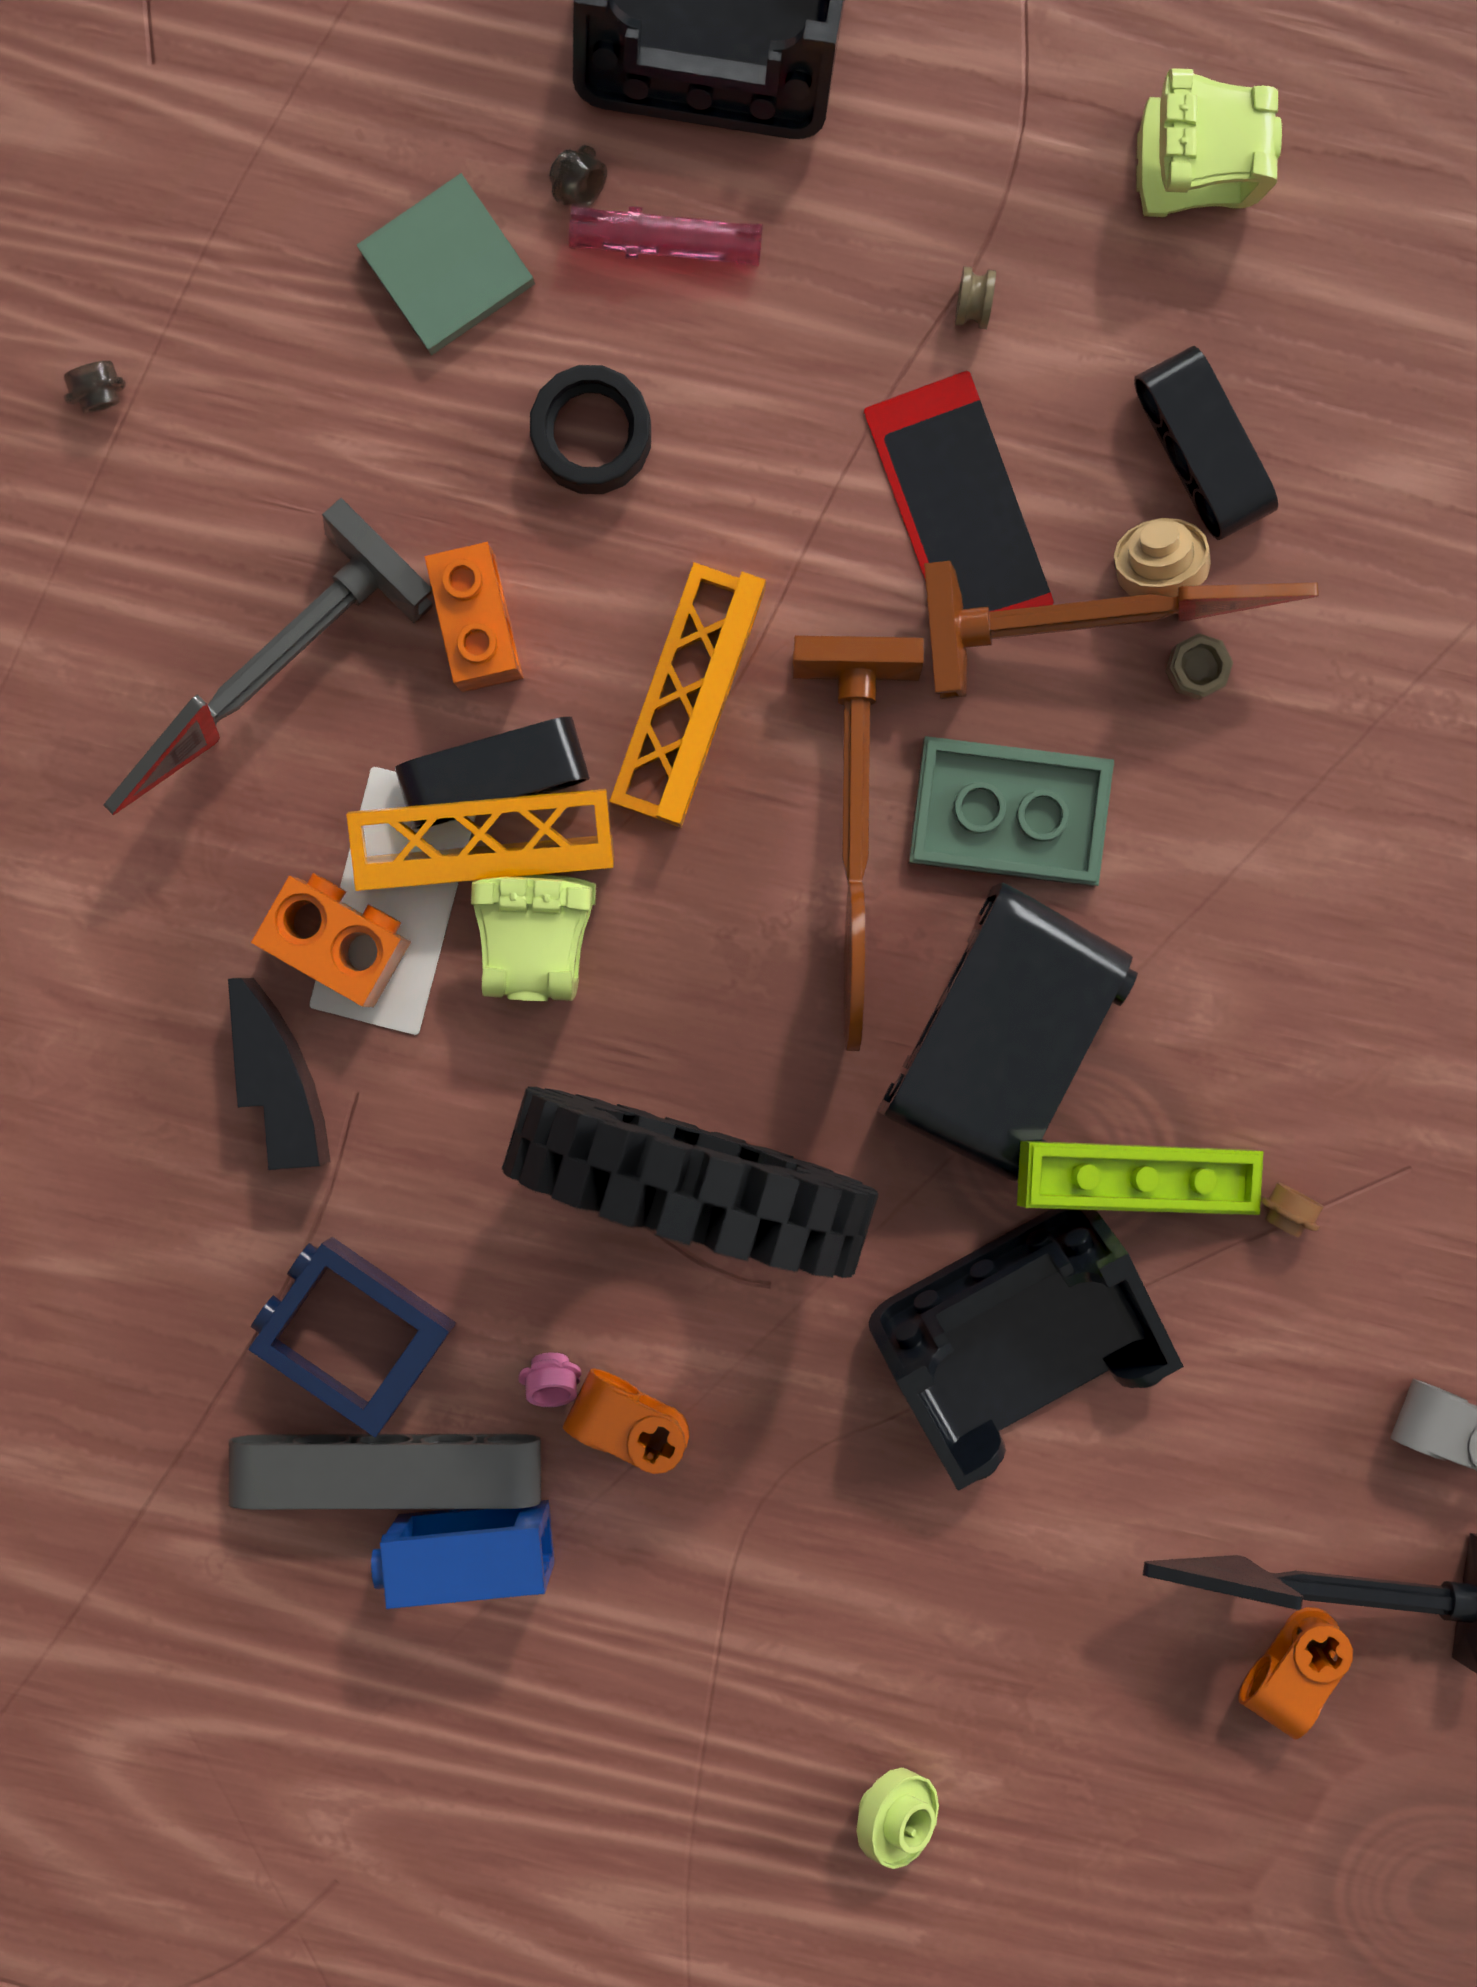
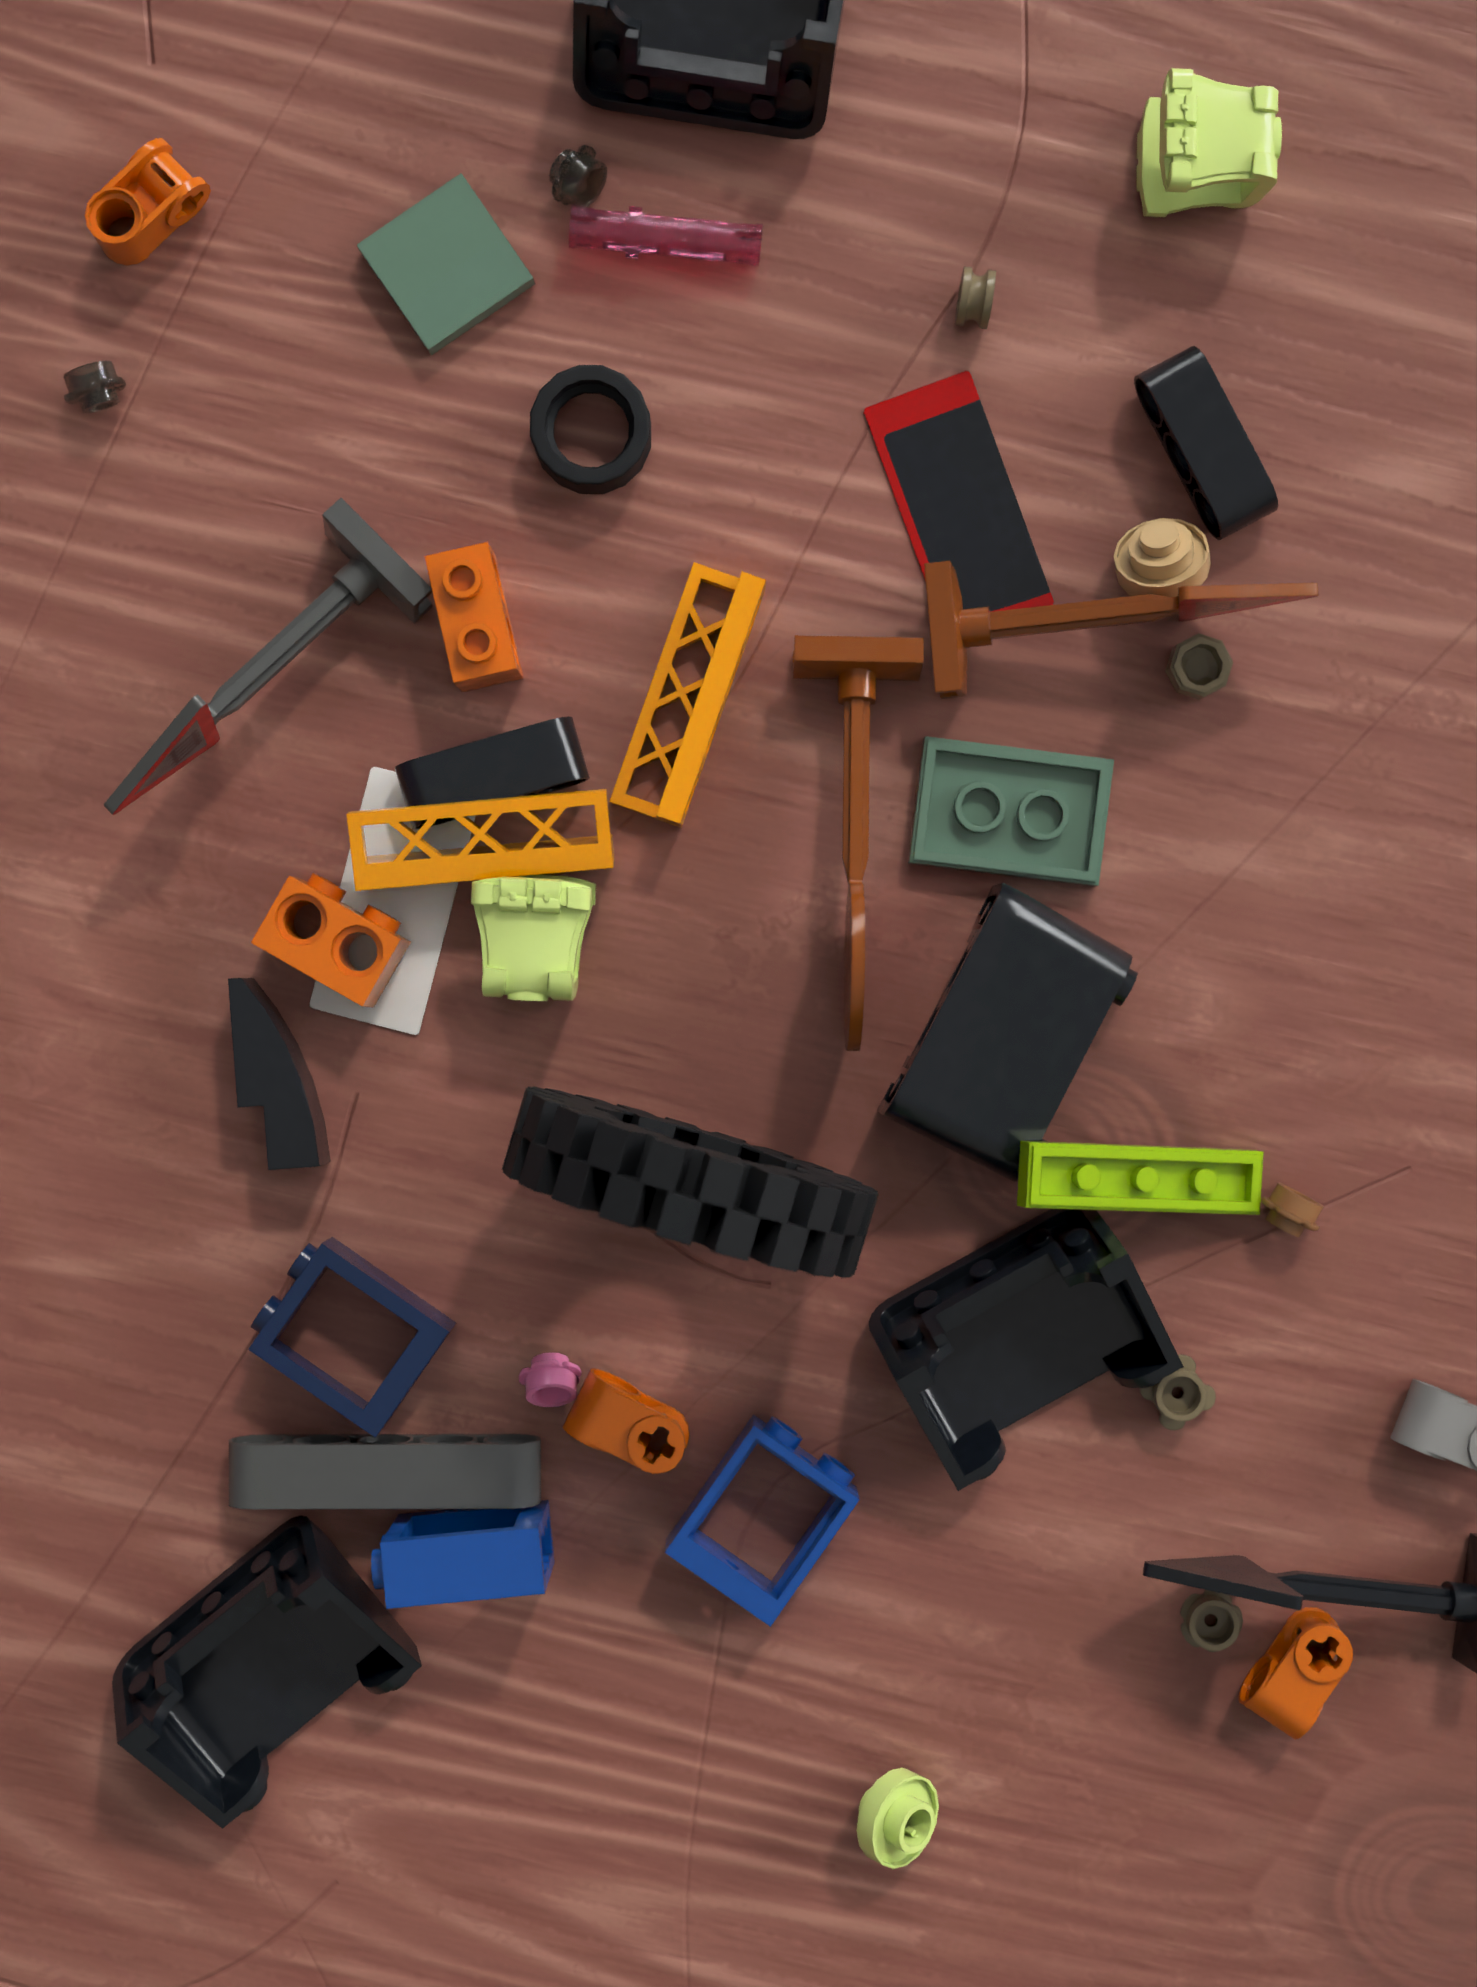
none -> orange piece [85,138,211,266]
none -> black windscreen [112,1515,422,1829]
none -> blue window [665,1414,860,1627]
none -> dark tan plate [1139,1354,1216,1430]
none -> dark tan plate [1180,1590,1243,1652]

